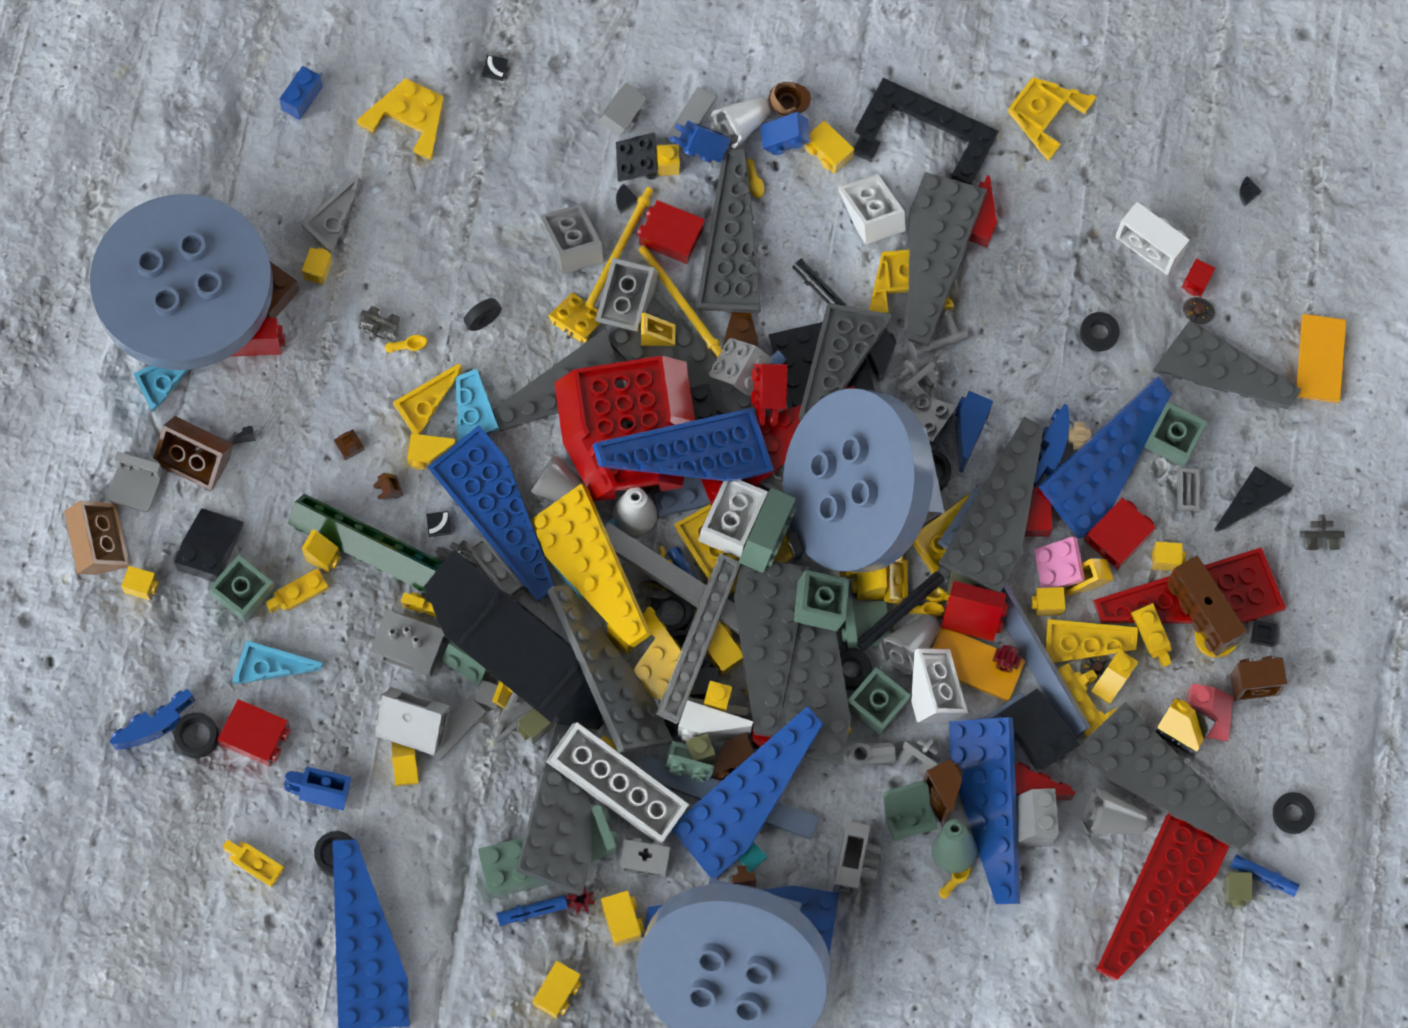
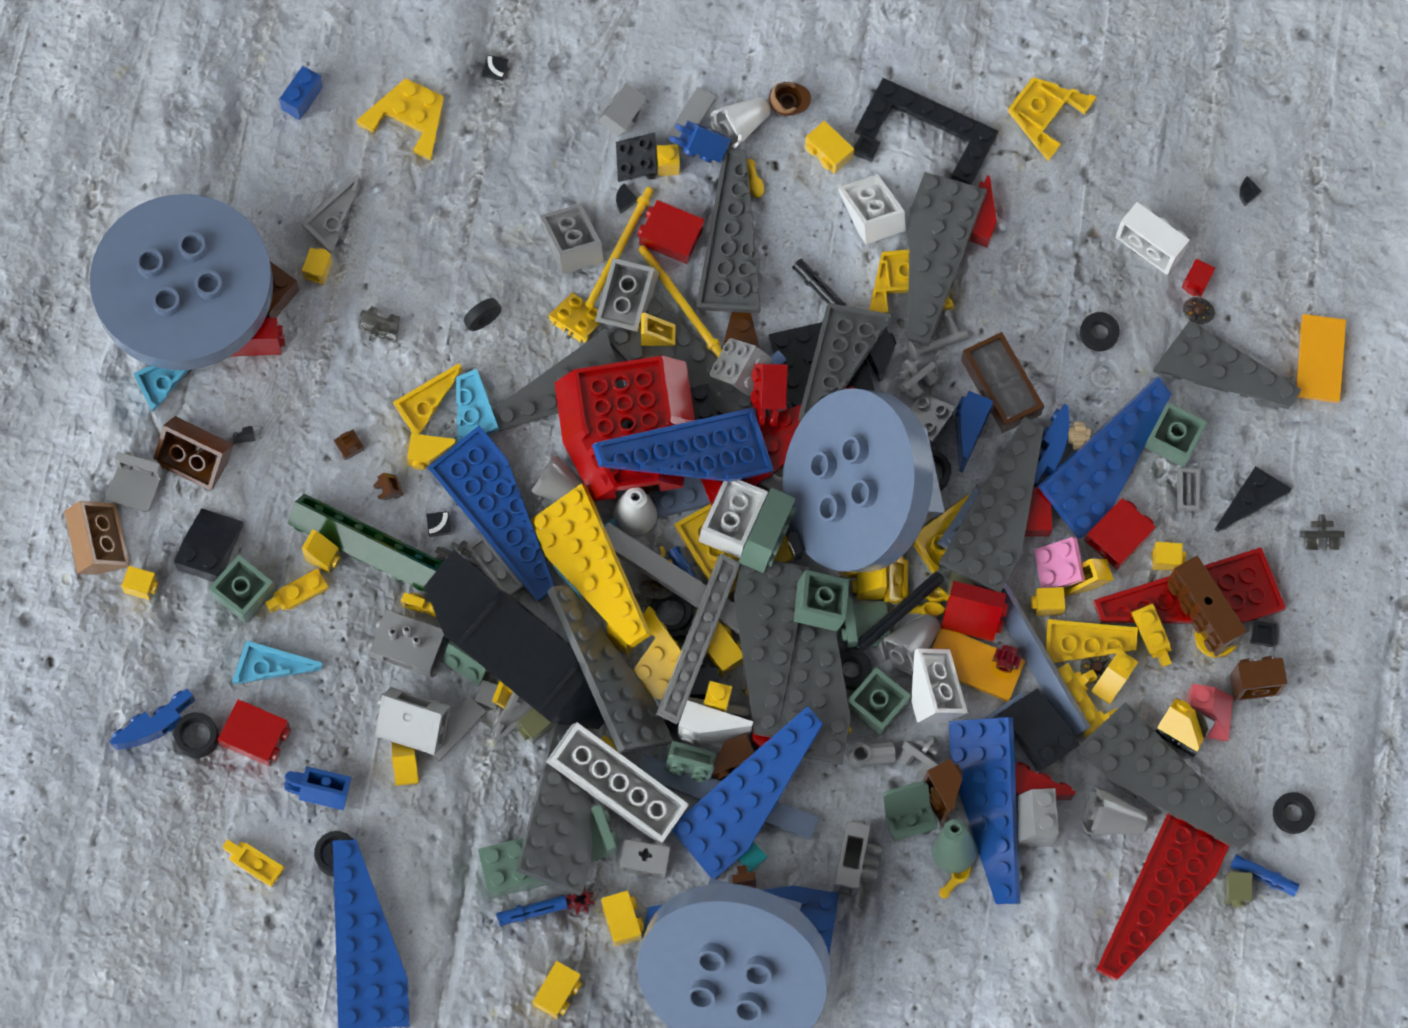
yellow piece [385,335,428,353] -> none
olive brick [686,733,717,764] -> none
blue brick [760,112,811,155] -> none
none -> brick [961,332,1044,434]

